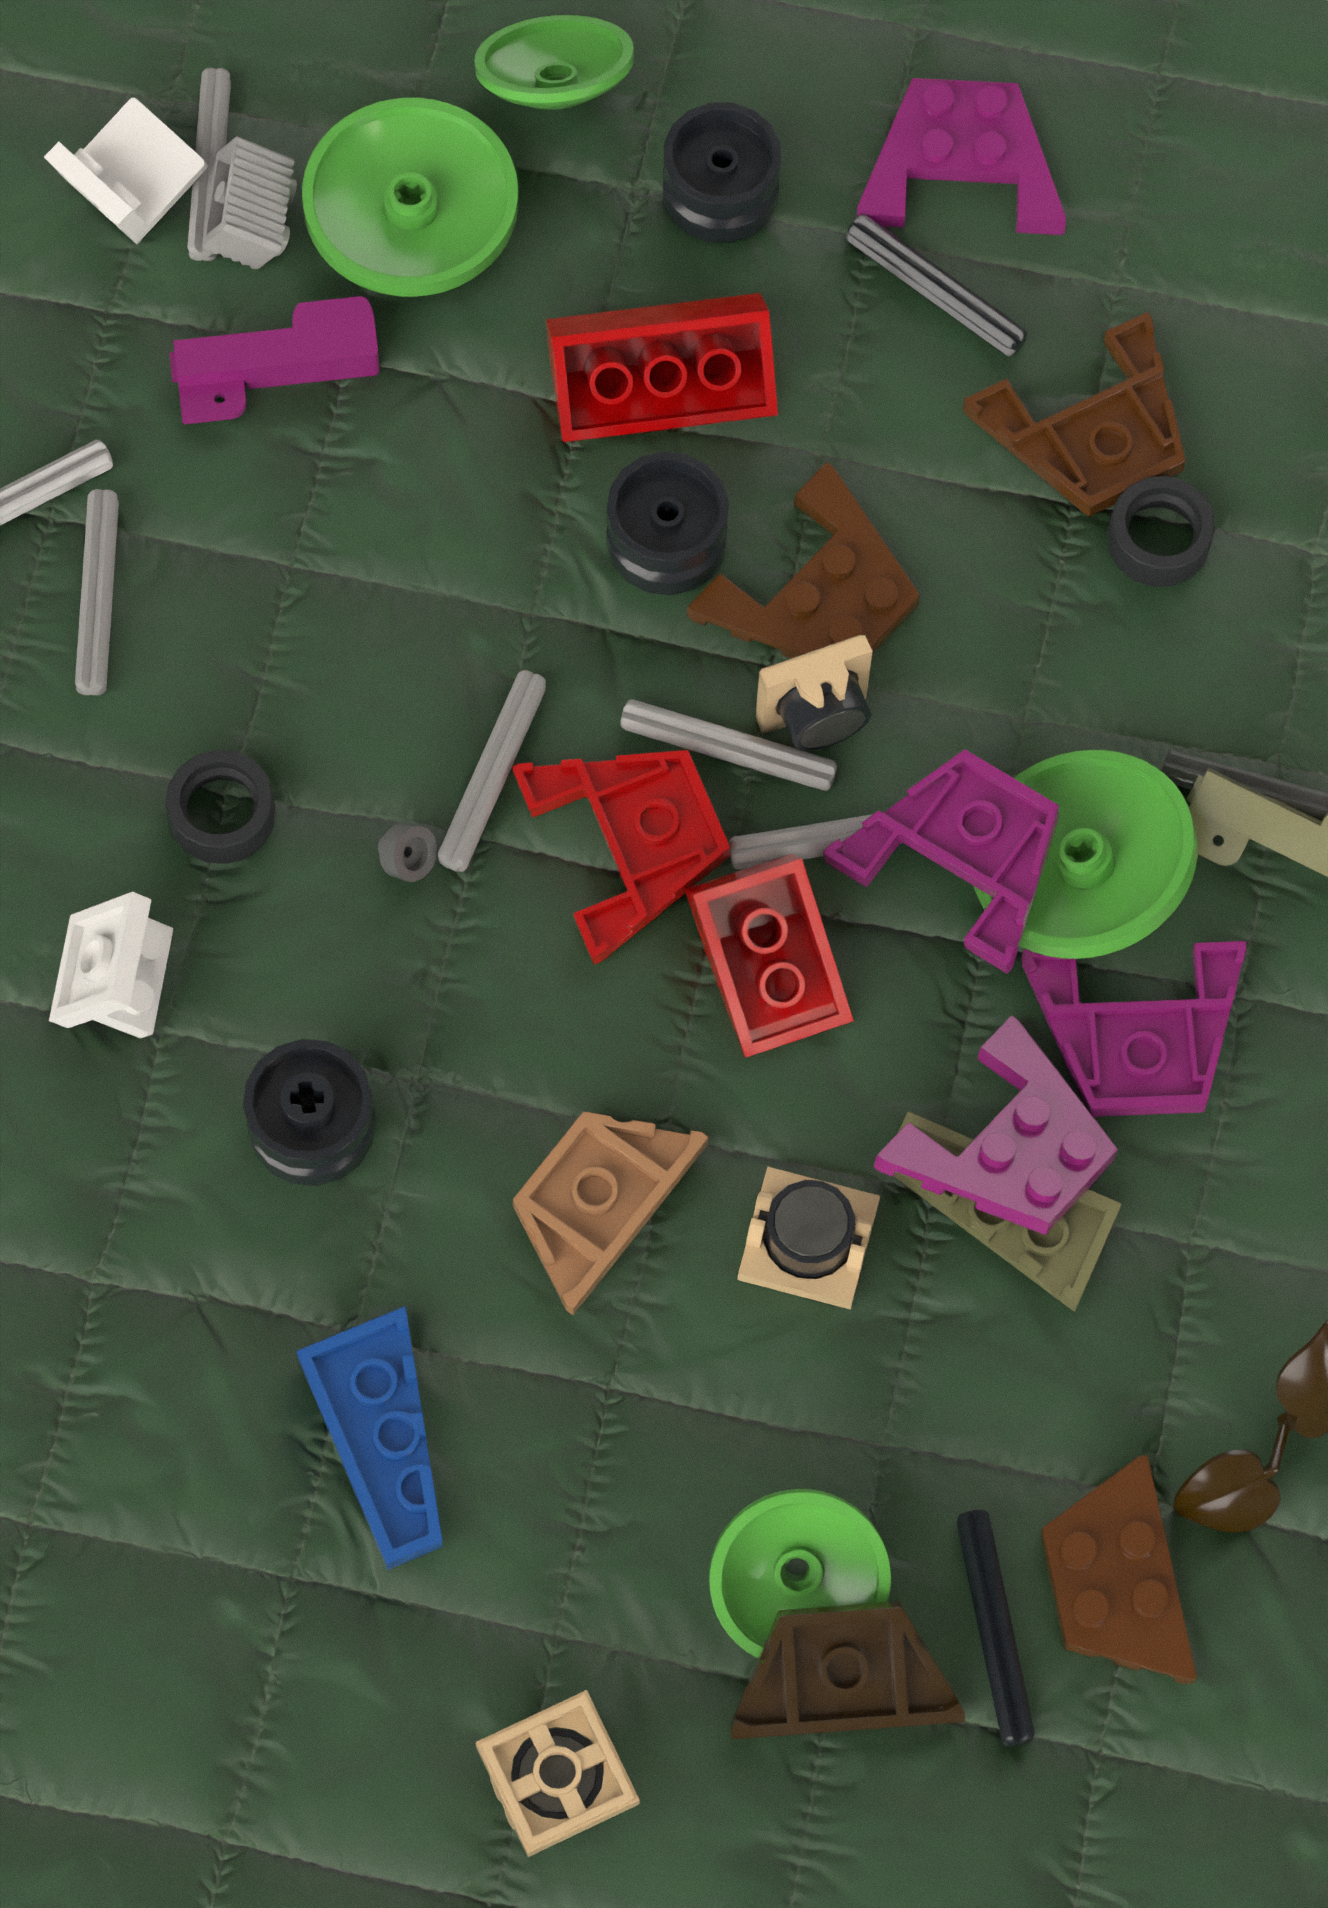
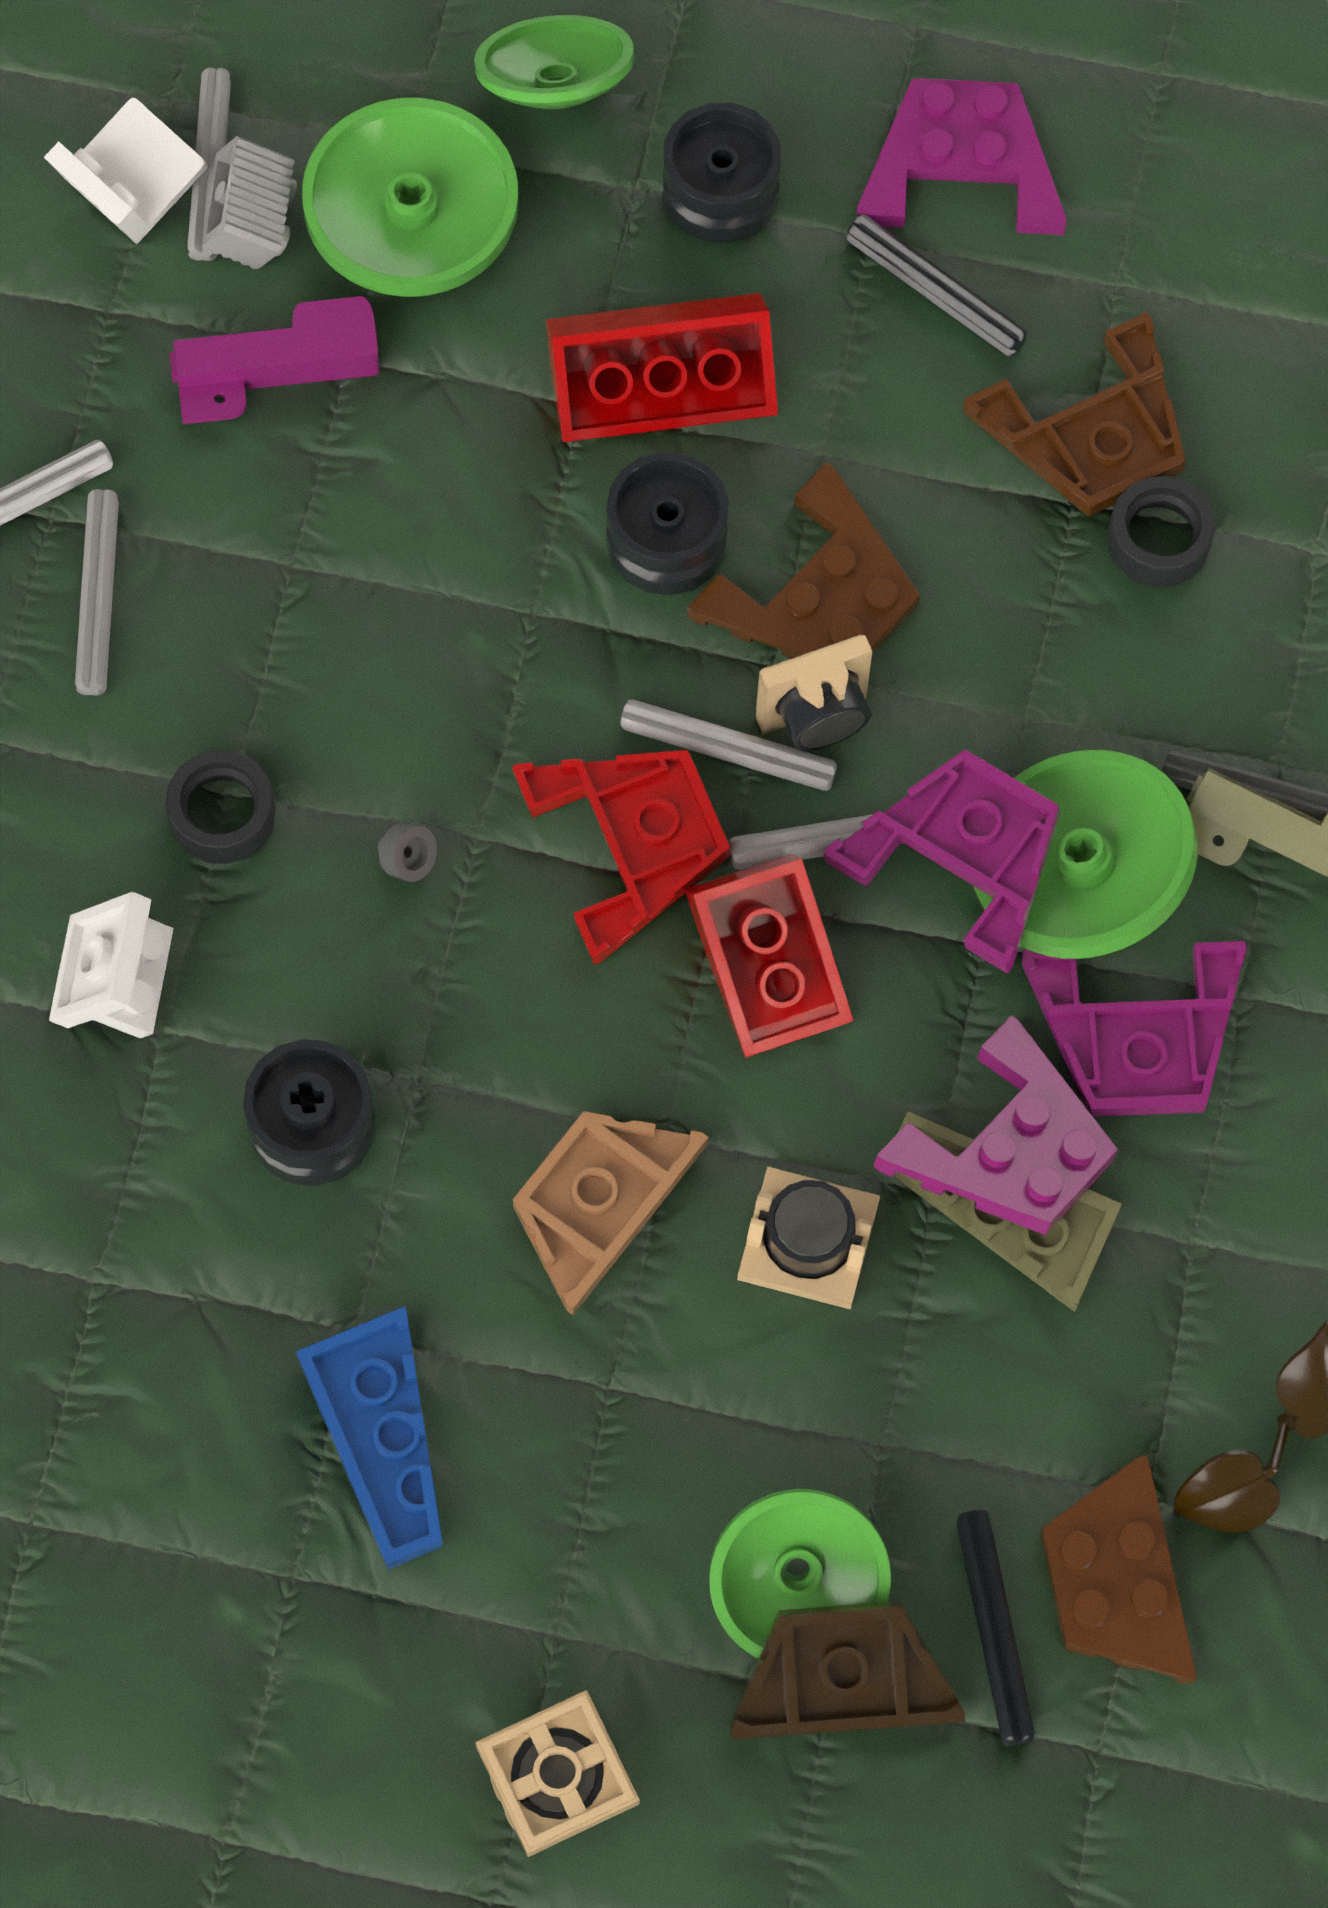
light grey axle [438,670,546,872] -> none

